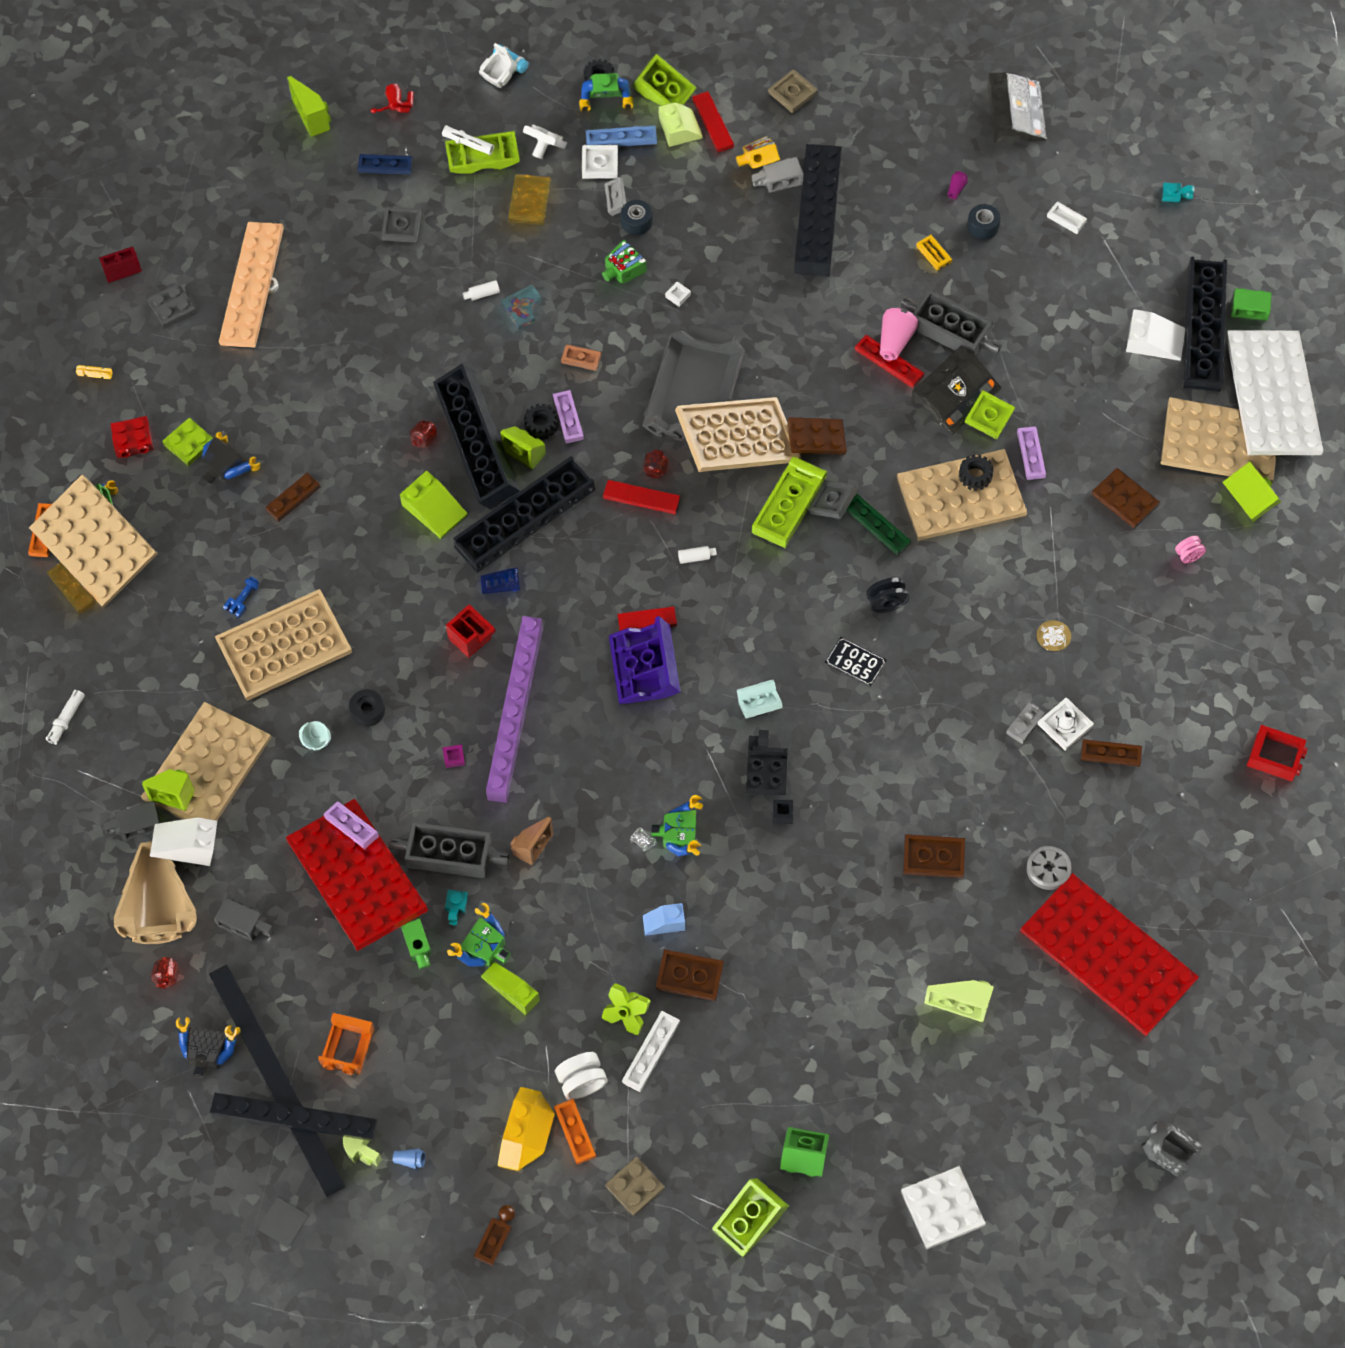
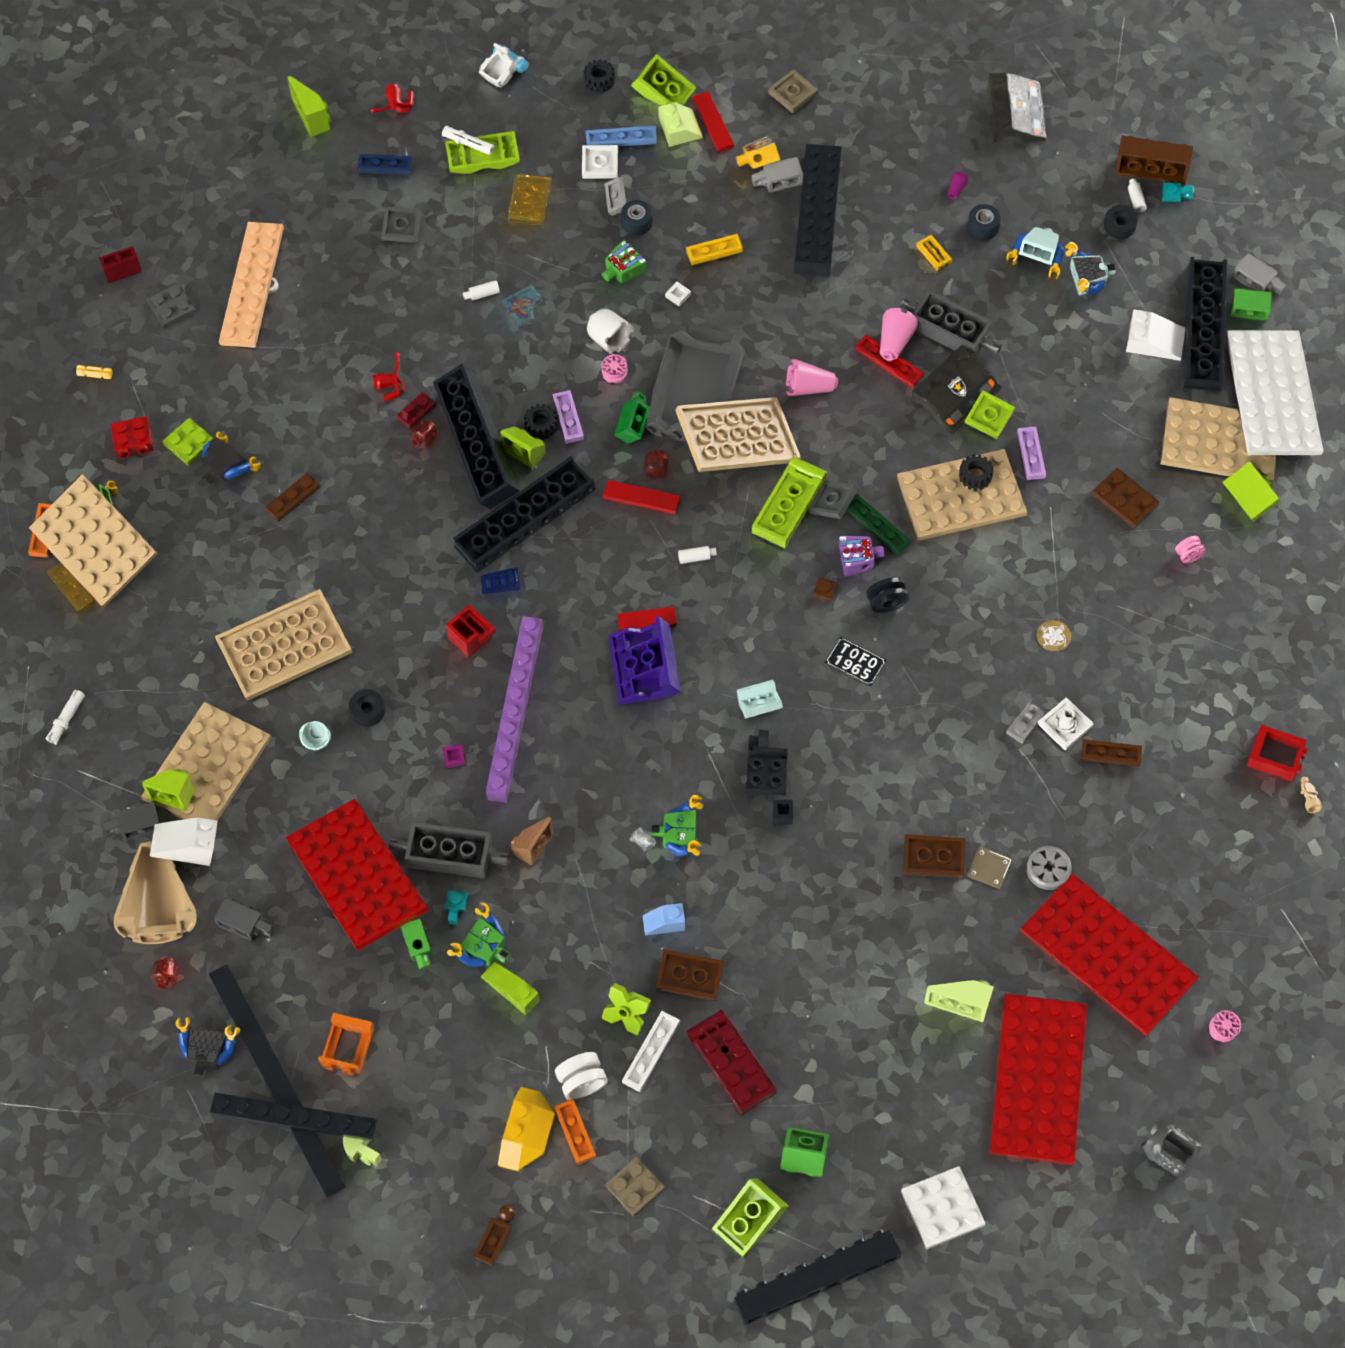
blue hinge [223,576,259,618] -> none
lavender plate [324,801,379,849] -> none
medium blue cone [393,1148,426,1169] -> none
lime slope [400,470,468,539] -> none
white plate [523,124,567,159] -> none
nougat plate [561,344,601,371] -> none
torso [579,73,633,111] -> none
reddish brown plate [787,417,847,455] -> none
white tile [1047,202,1087,234] -> none
none -> red piece [372,352,405,402]
none -> dark red hinge [397,392,436,429]
none -> white cylinder [587,309,634,354]
none -> bright pink wheel [601,354,628,384]
none -> green hinge [614,391,651,444]
none -> yellow plate [686,234,743,266]
none -> dark red hinge [686,1010,777,1116]
none -> black brick [734,1229,901,1326]
none -> bright pink cone [786,359,838,396]
none -> reddish brown plate [813,577,837,602]
none -> torso [839,536,884,577]
none -> dark tan sticker [966,846,1013,890]
none -> red plate [989,993,1087,1165]
none -> light aqua torso [1007,227,1064,279]
none -> torso [1065,242,1115,295]
none -> black tyre [1104,205,1137,239]
none -> reddish brown brick [1115,136,1193,185]
none -> white cylinder [1128,179,1147,213]
none -> bright pink wheel [1208,1010,1241,1043]
none -> light grey hinge [1233,253,1286,296]
none -> tan piece [1300,776,1323,813]

